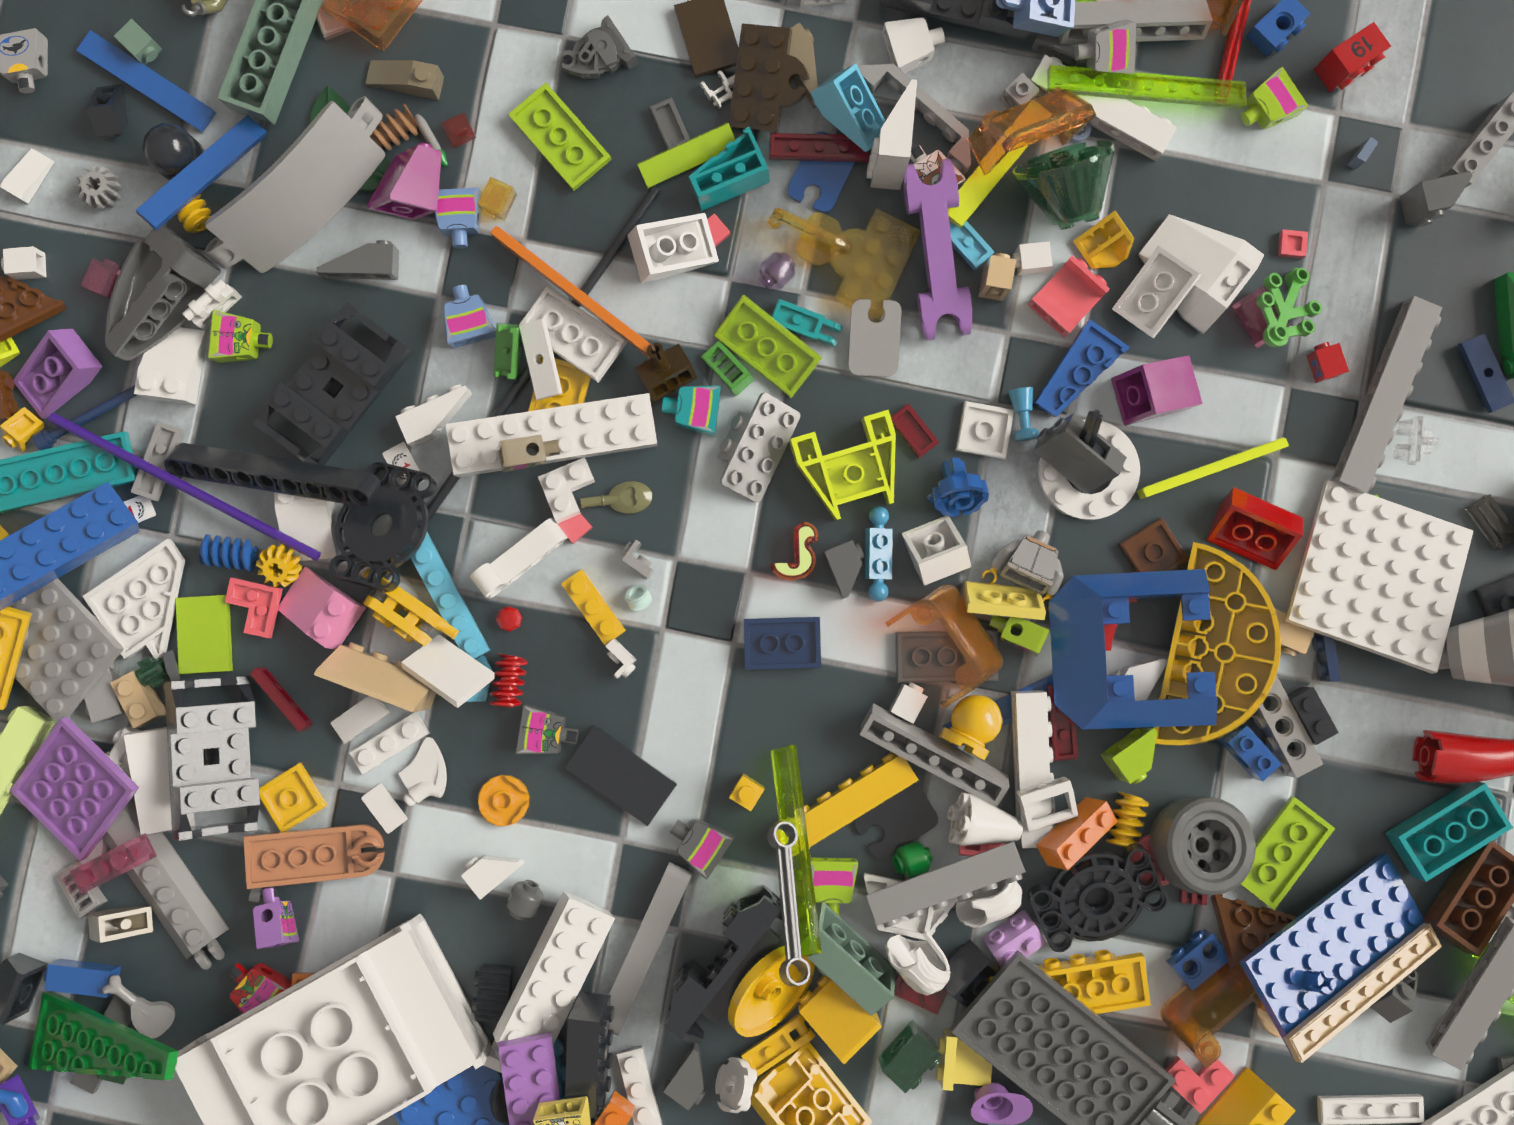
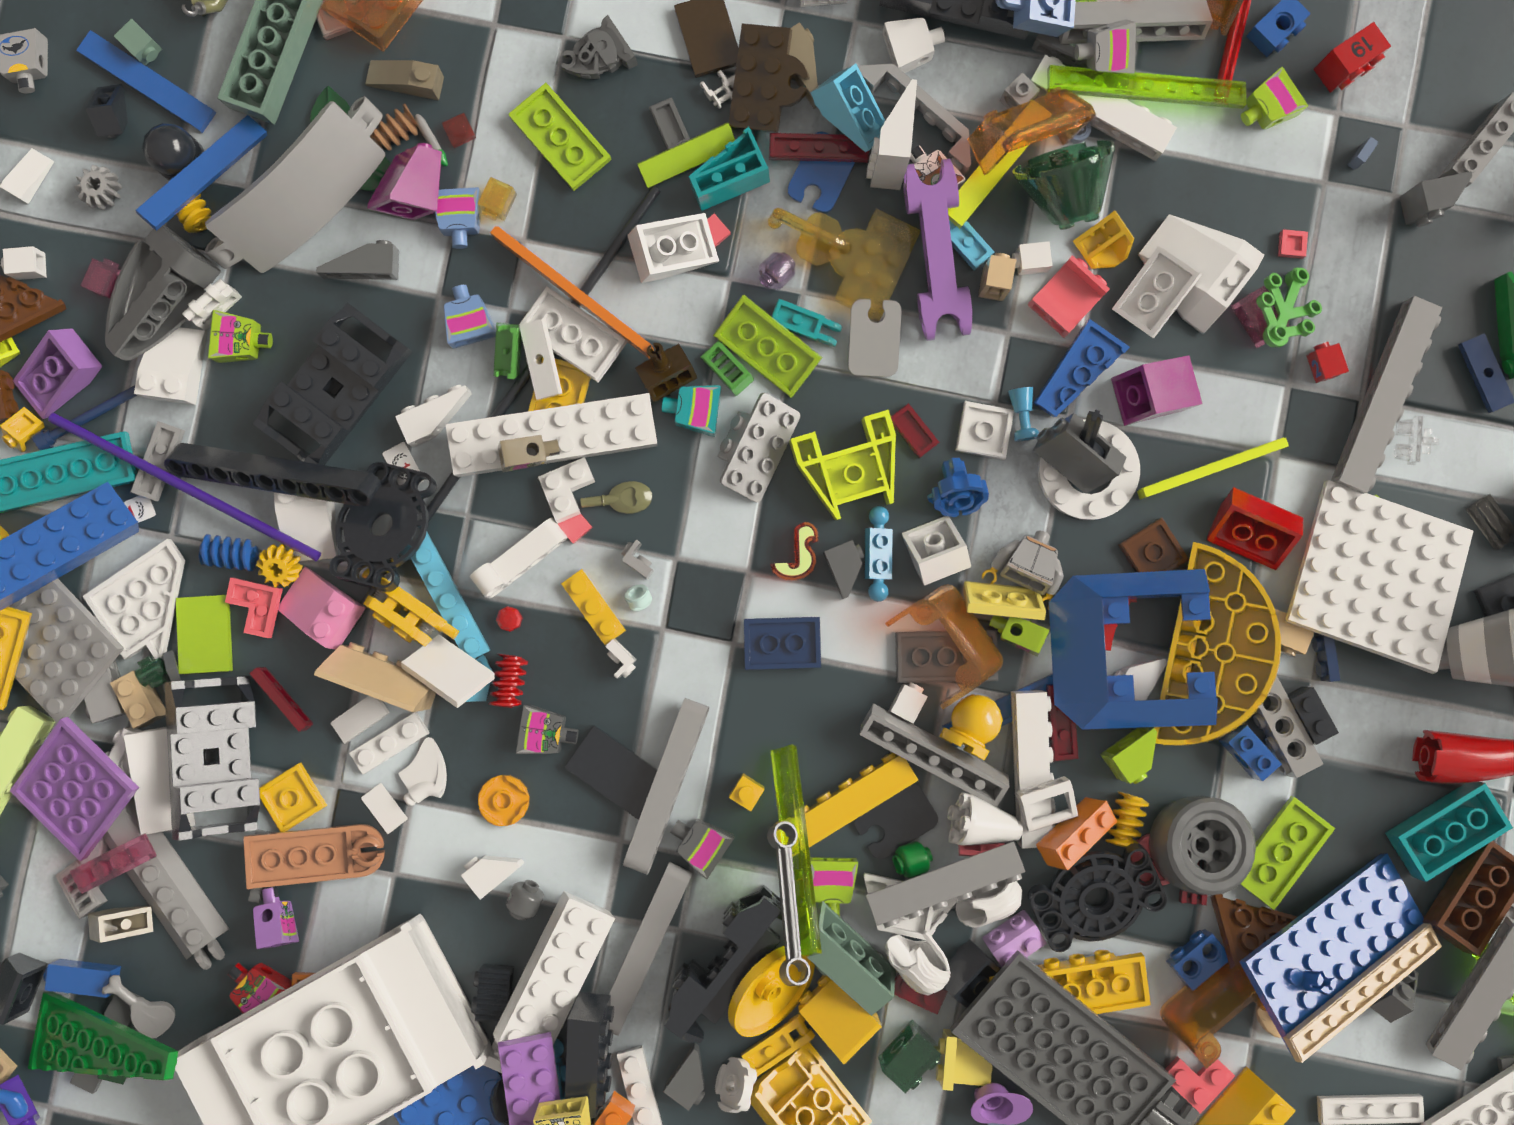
none -> light grey beam [623,698,709,875]

